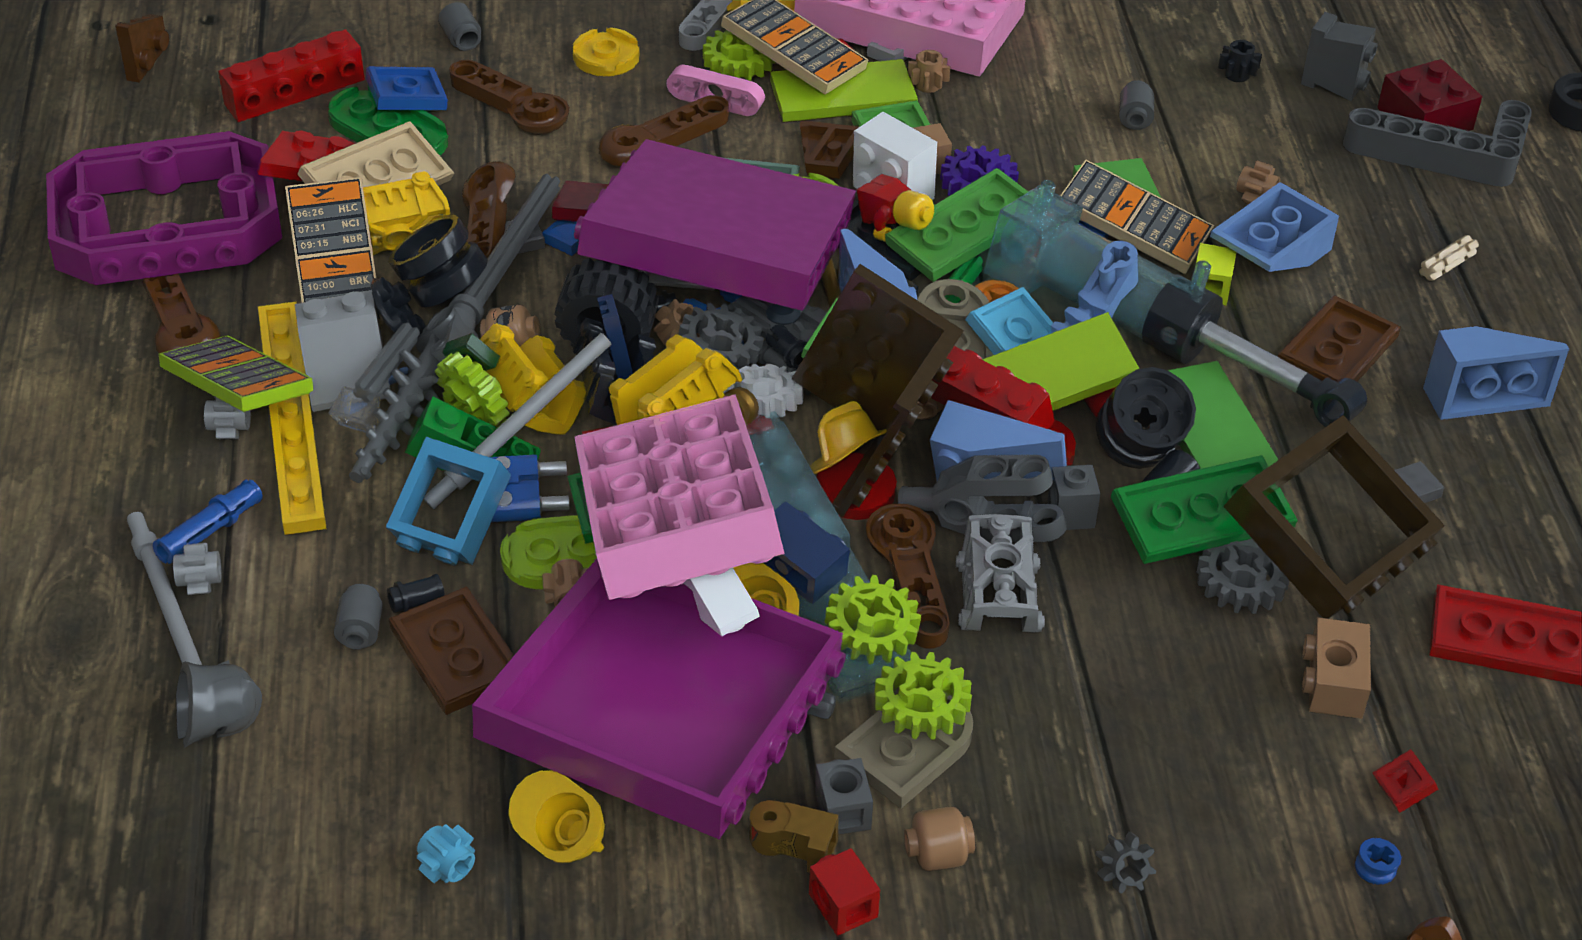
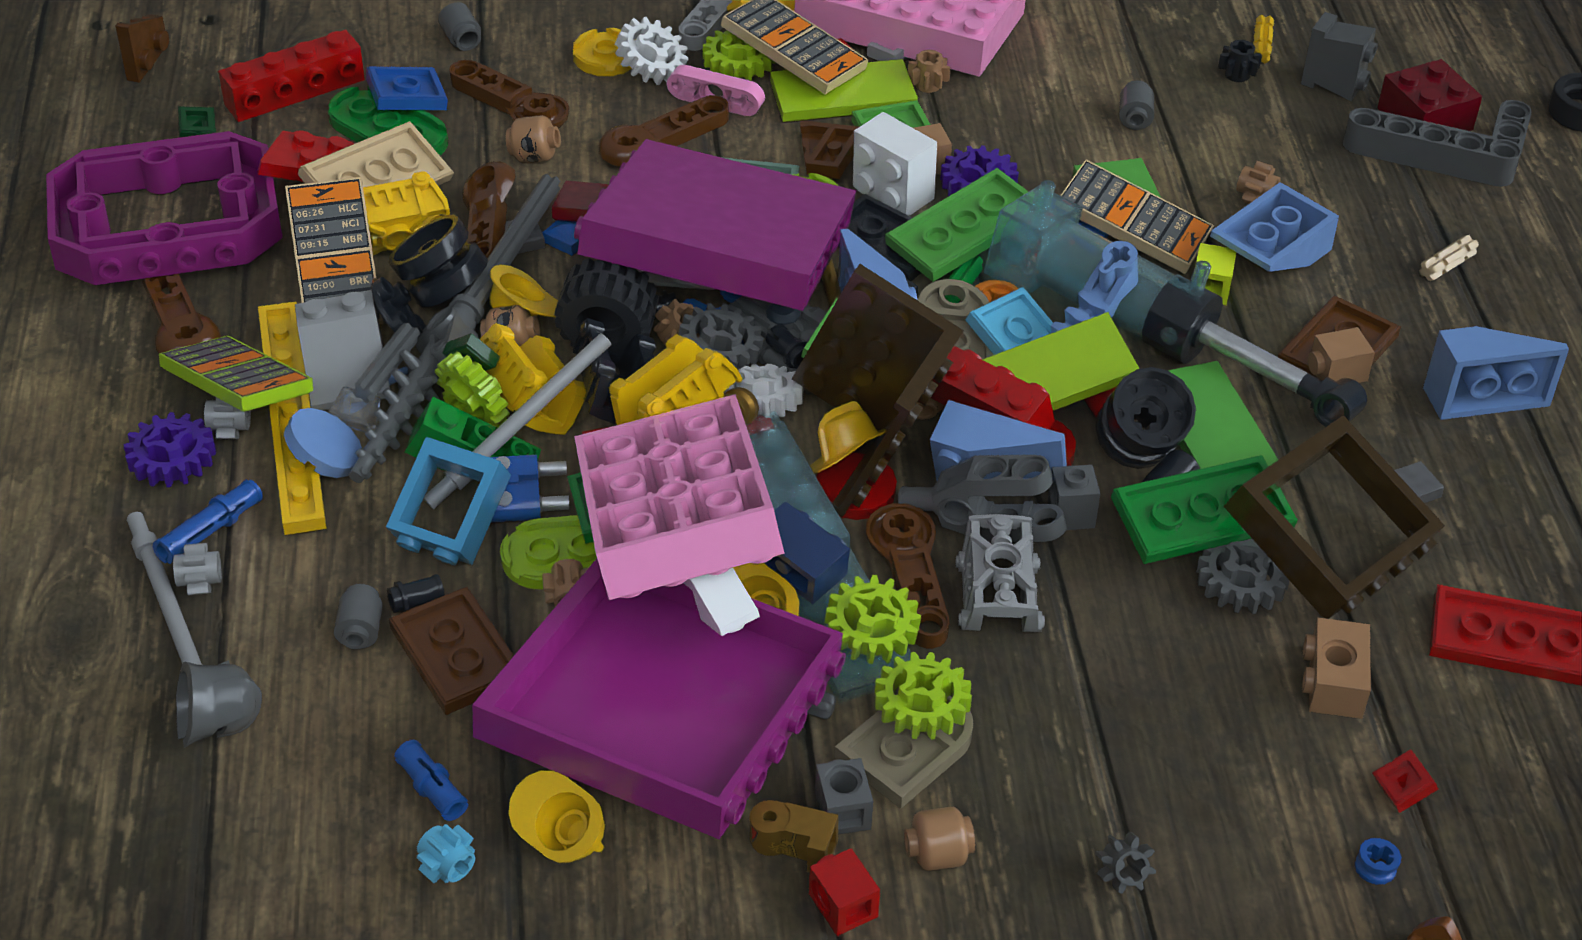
dark blue tile [597,294,633,380] -> none
piece [856,174,934,242] -> none
none -> dark purple gear [124,412,216,488]
none -> dark green tile [178,106,216,138]
none -> medium blue tile [284,408,362,478]
none -> blue pin [394,740,468,821]
none -> yellow piece [489,264,558,317]
none -> medium nougat head [506,115,561,163]
none -> white gear [614,17,688,85]
none -> yellow axle [1253,15,1274,64]
none -> medium nougat brick [1308,327,1375,383]

